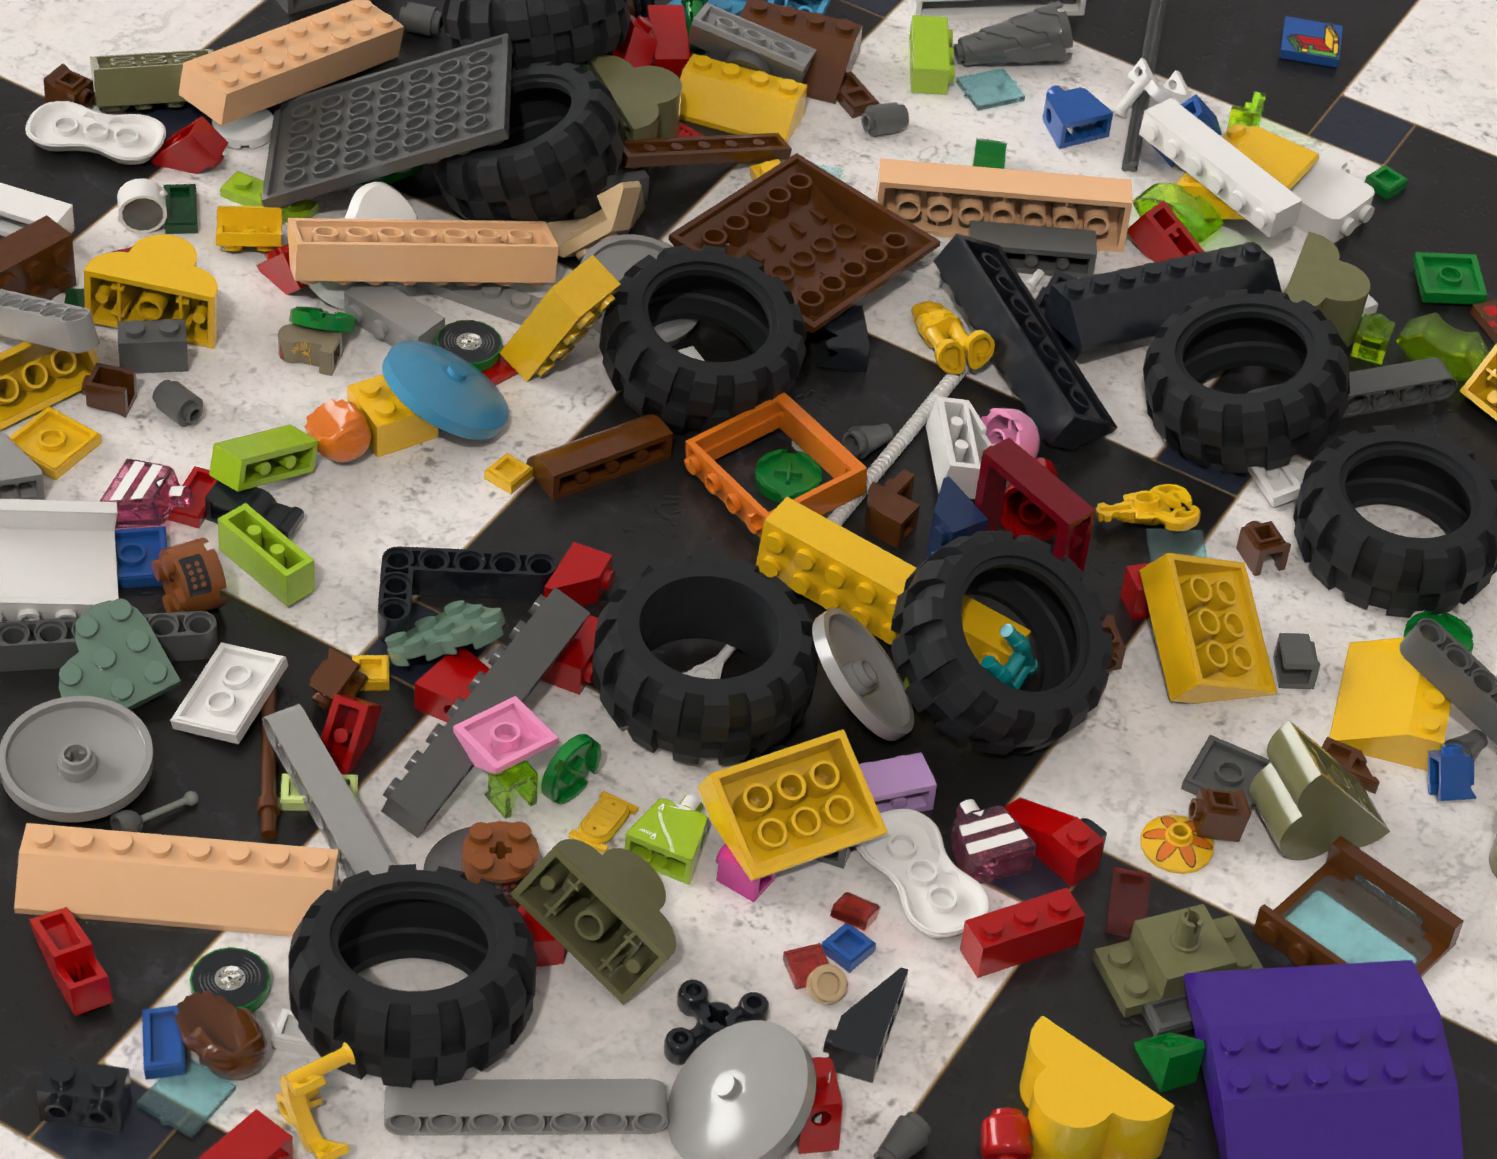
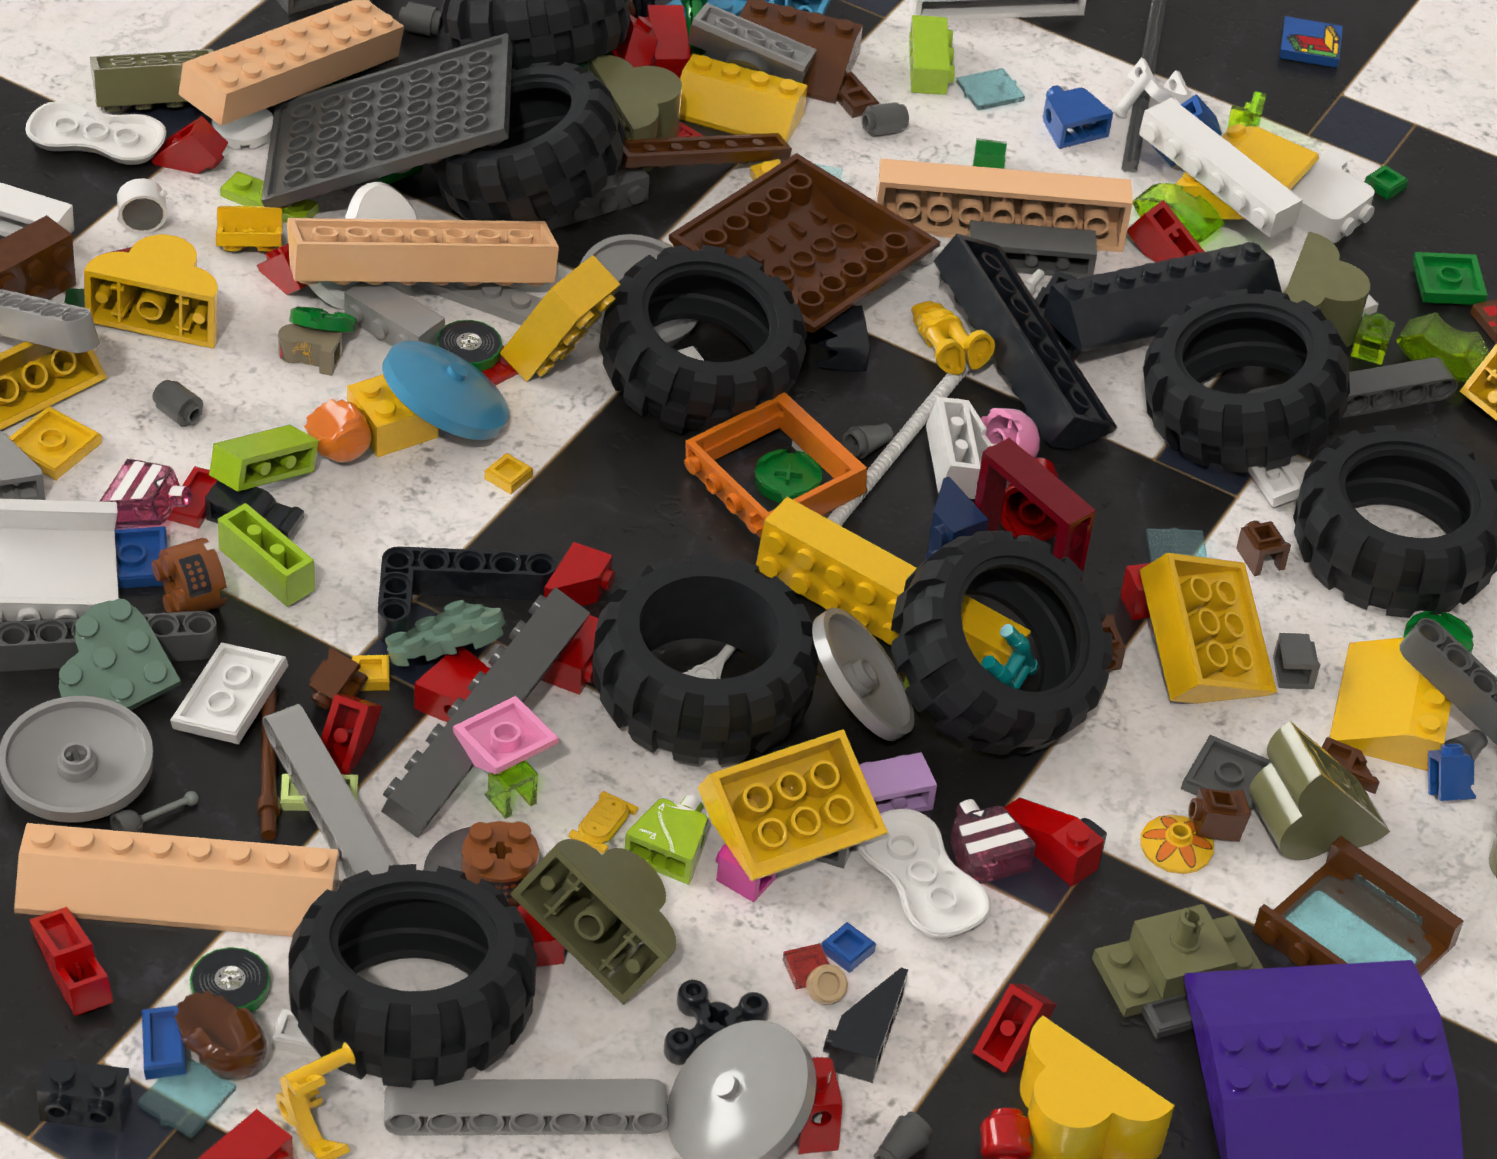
reddish brown window [43,63,95,108] -> none
reddish brown window [82,363,137,418] -> none
dark grey brick [117,319,188,374] -> none
dark green tile [164,184,198,234] -> none
reddish brown brick [526,413,673,501] -> none
green tile [541,734,601,804] -> none
tan wedge [546,181,645,260] -> none
clear red tile [830,892,881,931] -> none
reddish brown brick [865,469,920,549] -> none
dark grey cone [953,1,1073,66] -> none
red brick [960,887,1086,978] -> none
yellow animal [1096,484,1200,532] -> none
clear red tile [1105,867,1151,937] -> none
green slope [1134,1032,1205,1092] -> none
none -> red slope [972,983,1057,1073]

